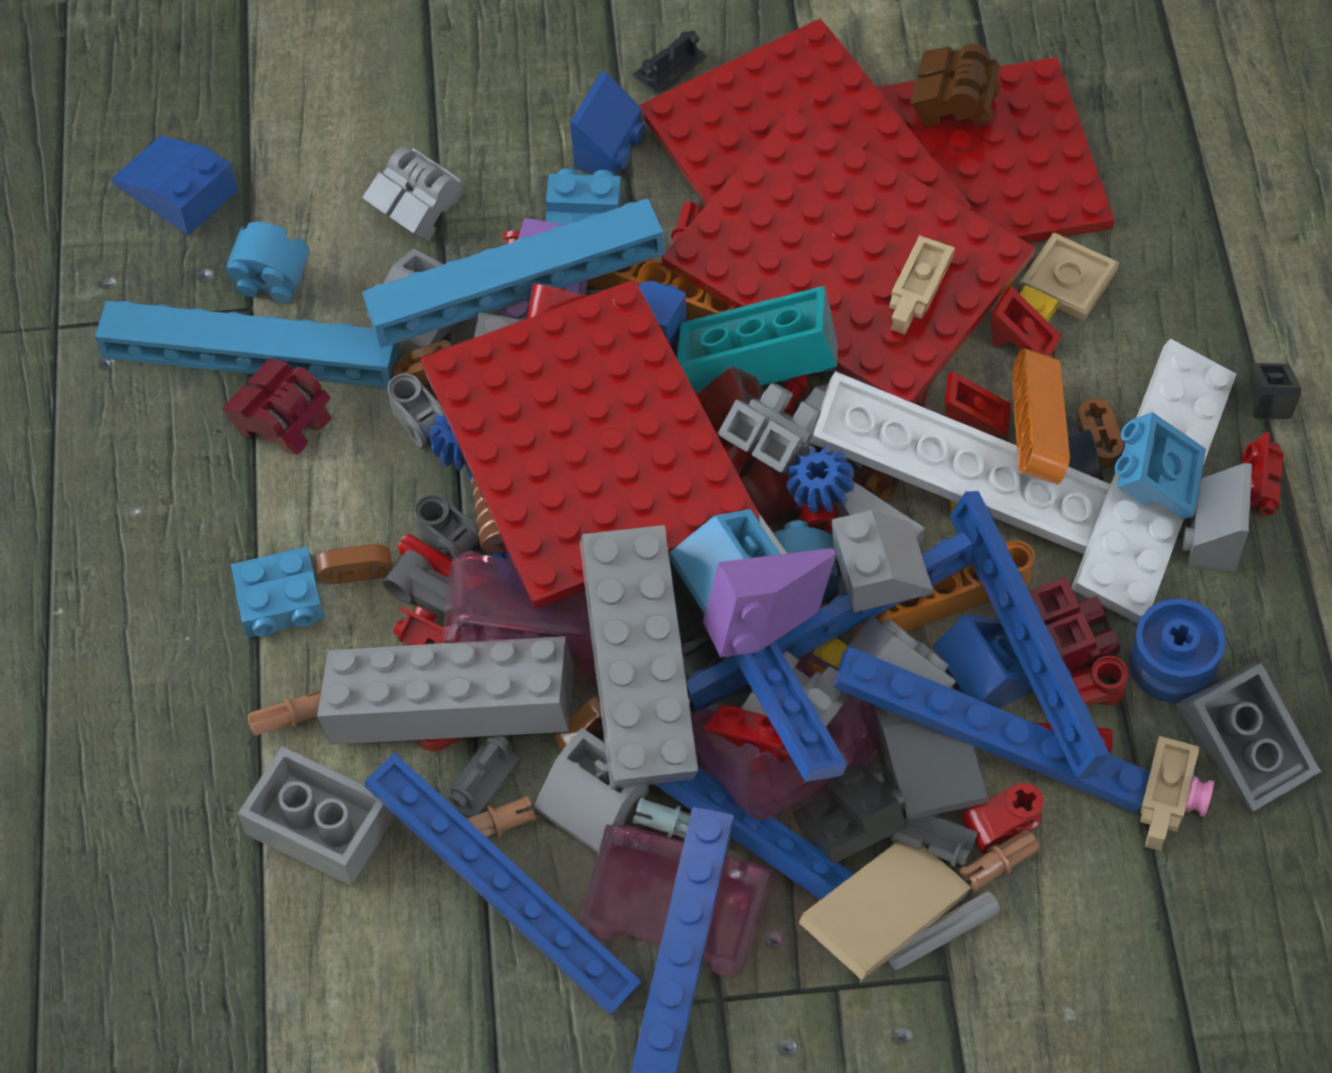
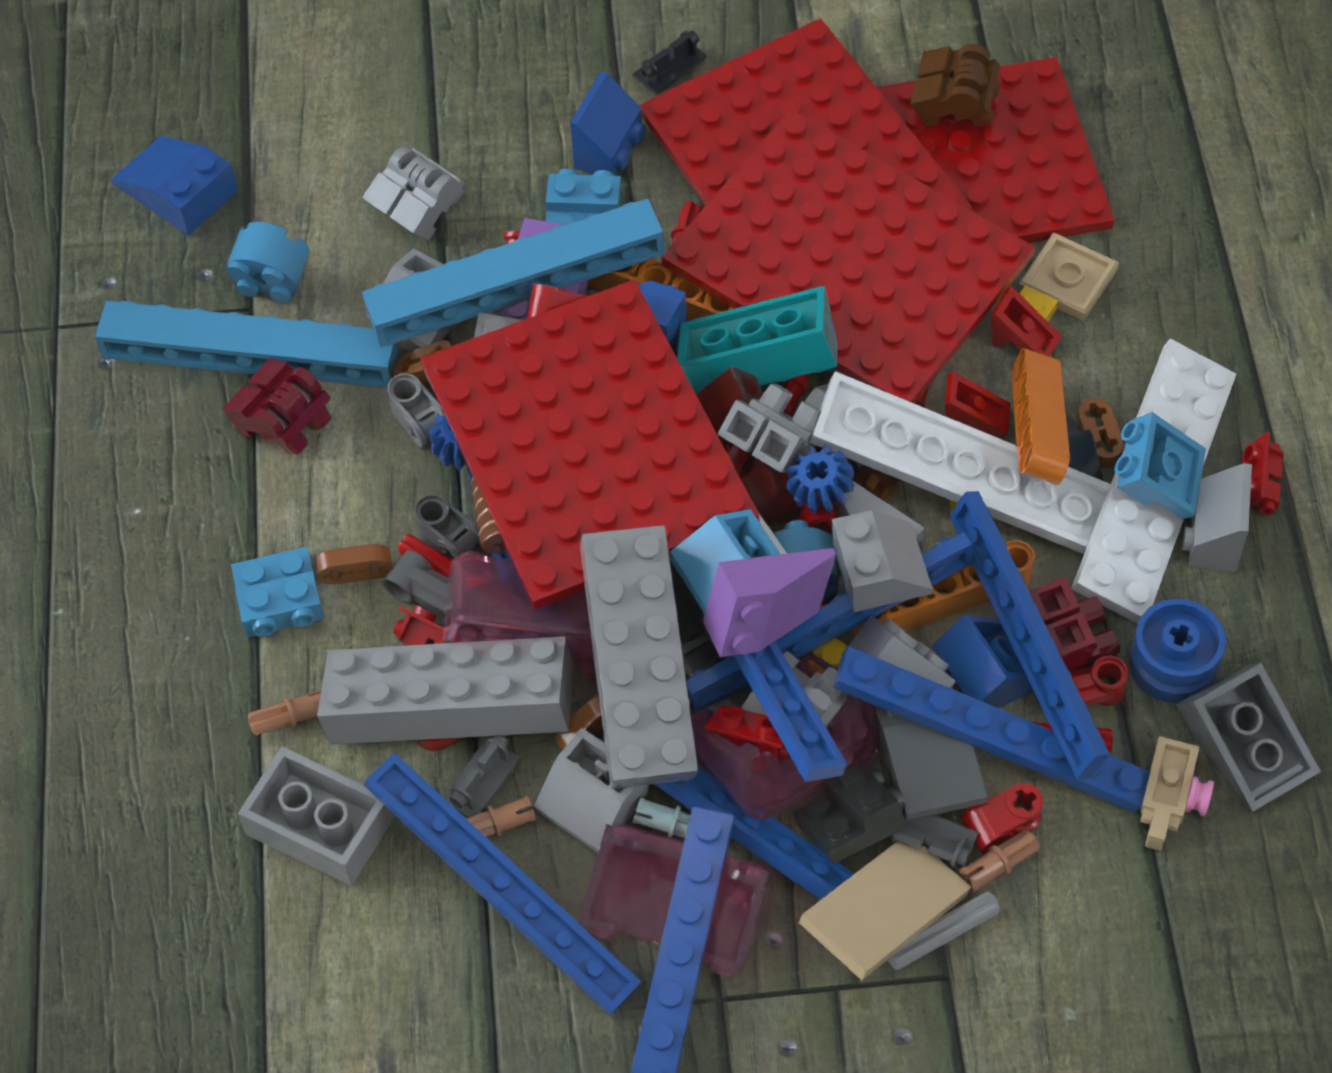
tan hinge [889,236,955,335] -> none
black slope [1250,363,1301,419] -> none

